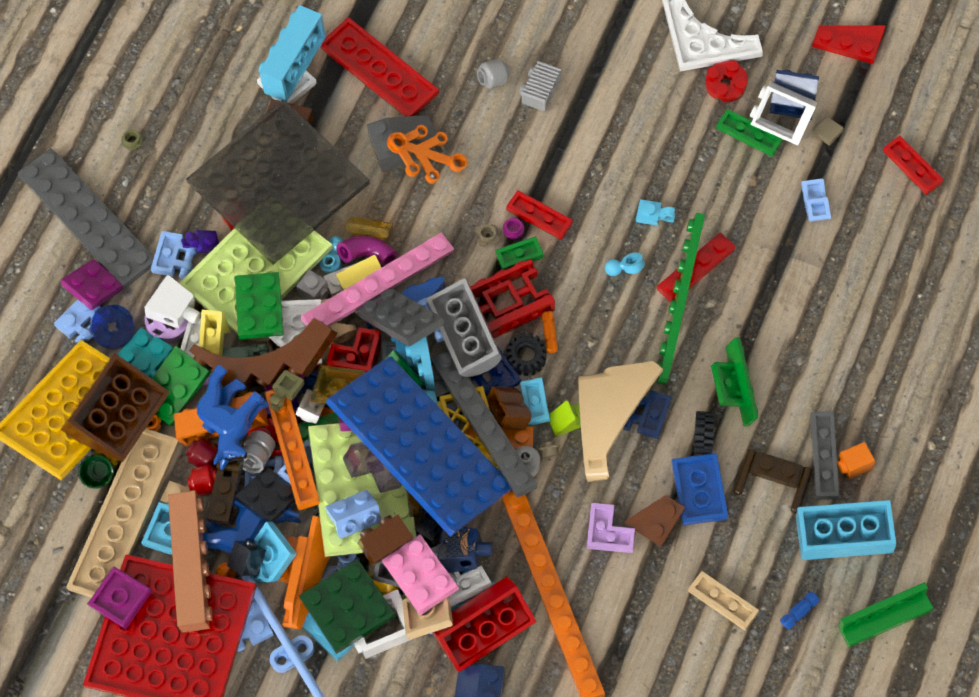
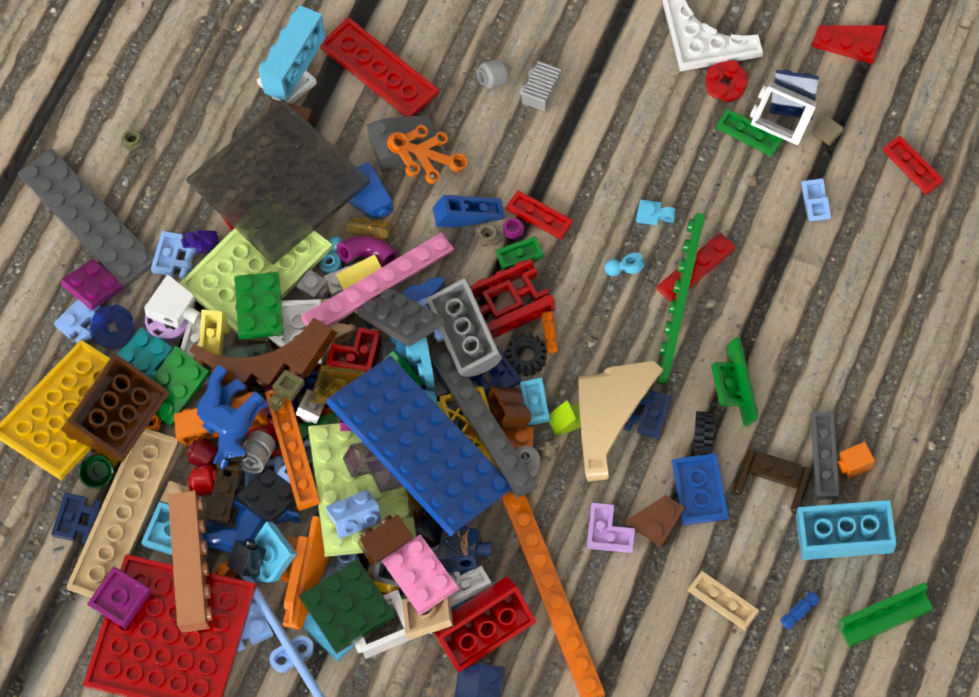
none -> dark blue plate [51,492,103,545]
none -> blue slope [330,162,394,221]
none -> blue slope [432,195,505,228]

